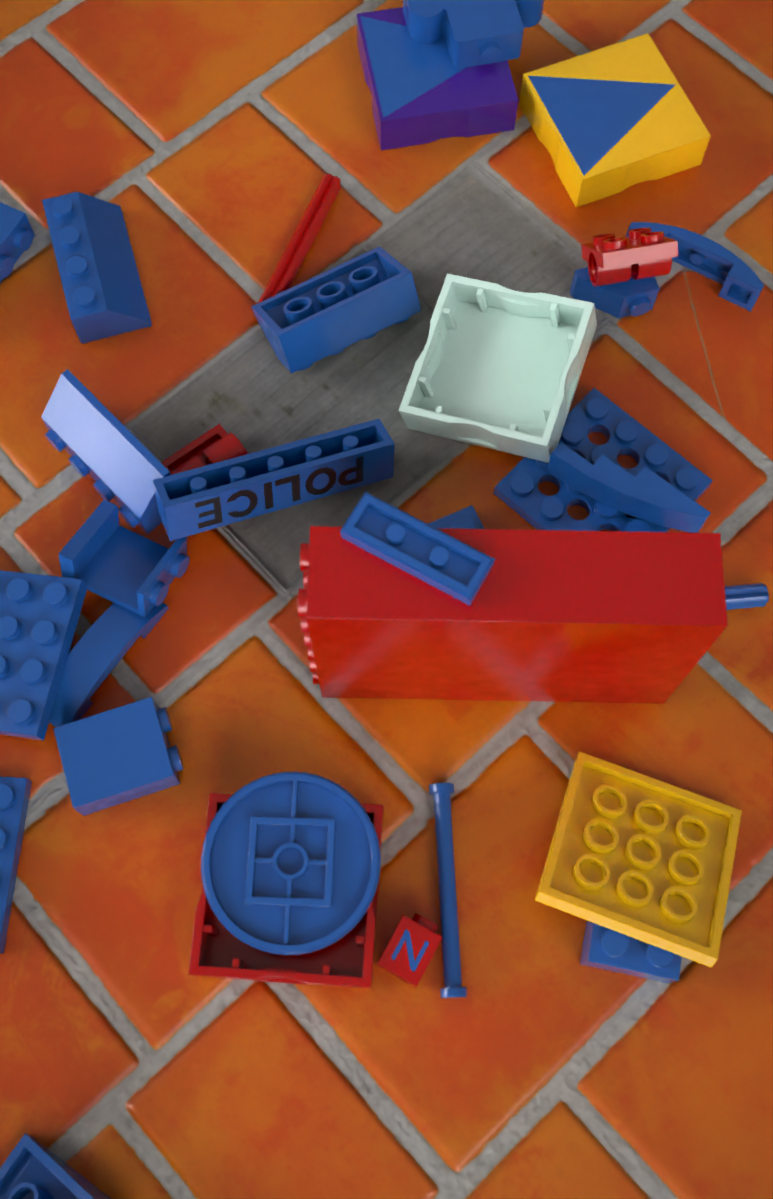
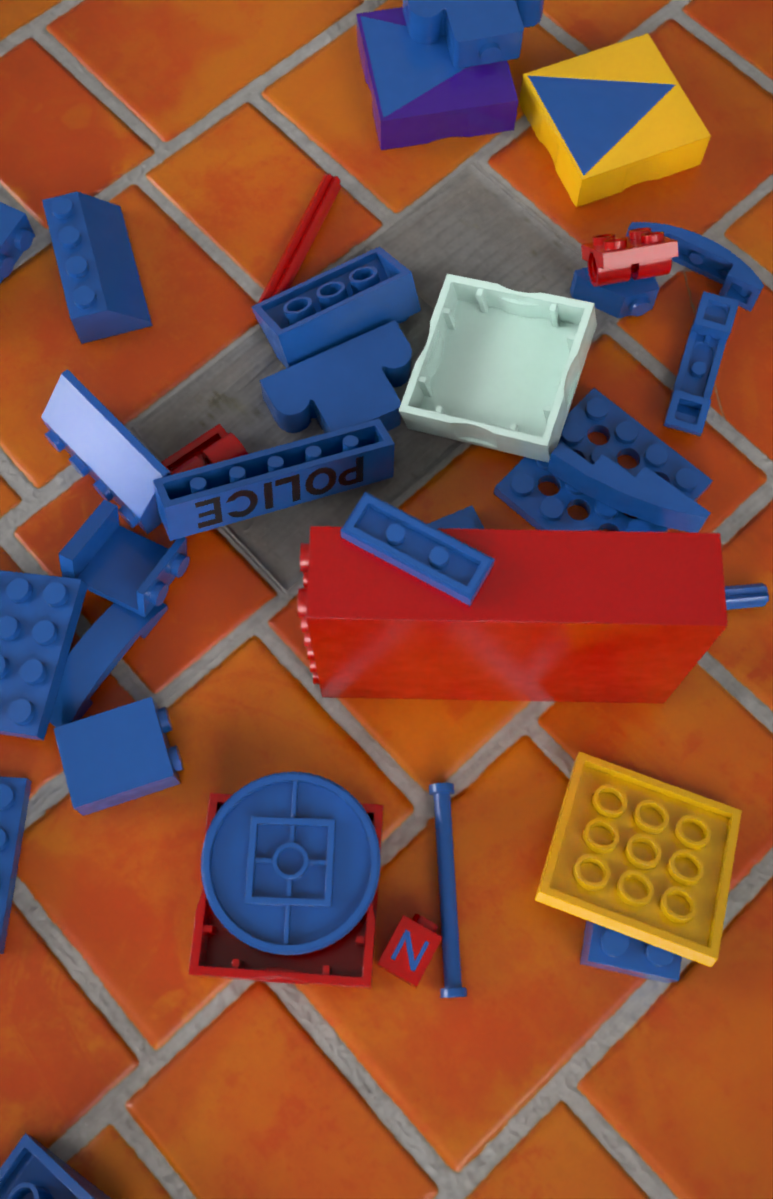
none -> blue brick [260,320,412,433]
none -> blue slope [663,291,740,436]

